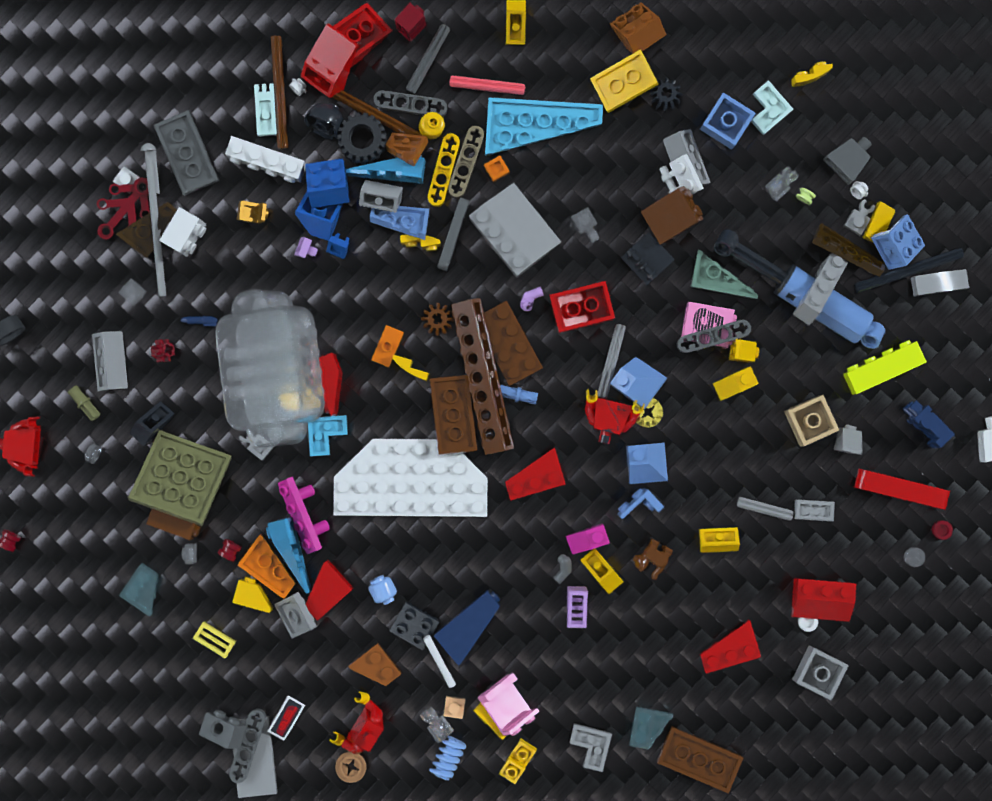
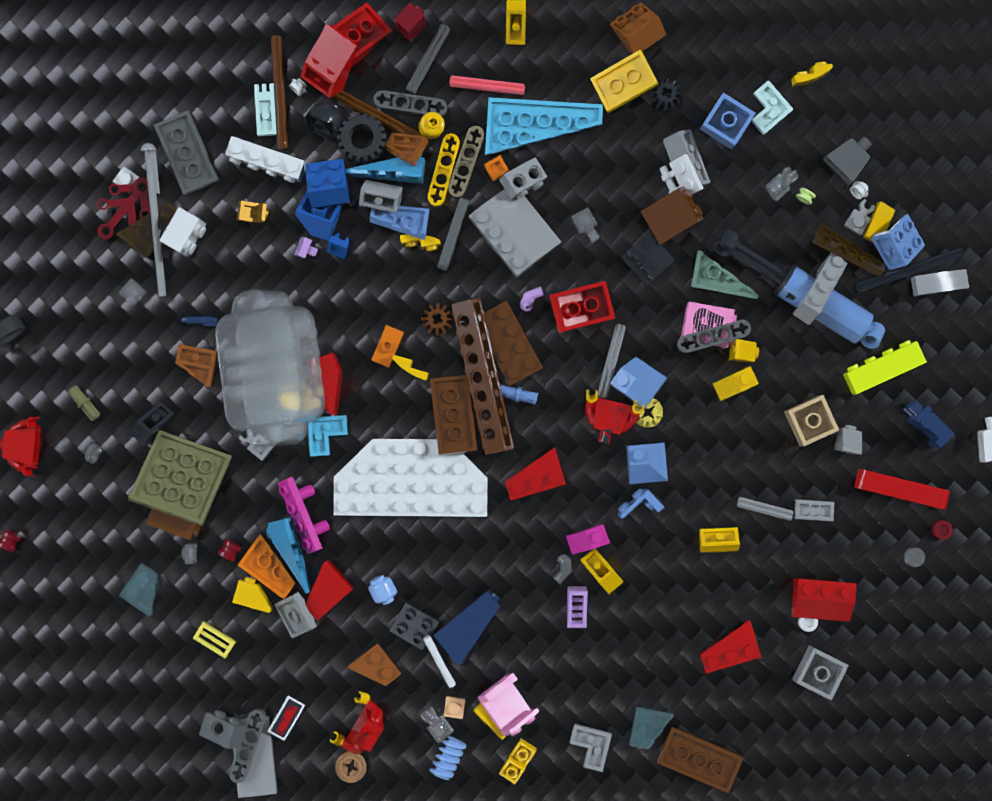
light grey panel [92,331,128,391] -> none
dark red gear [151,339,175,362] -> none
reddish brown animal [633,538,673,580] -> none
none -> dark orange wing [175,344,218,387]
none -> light grey brick [499,157,547,200]

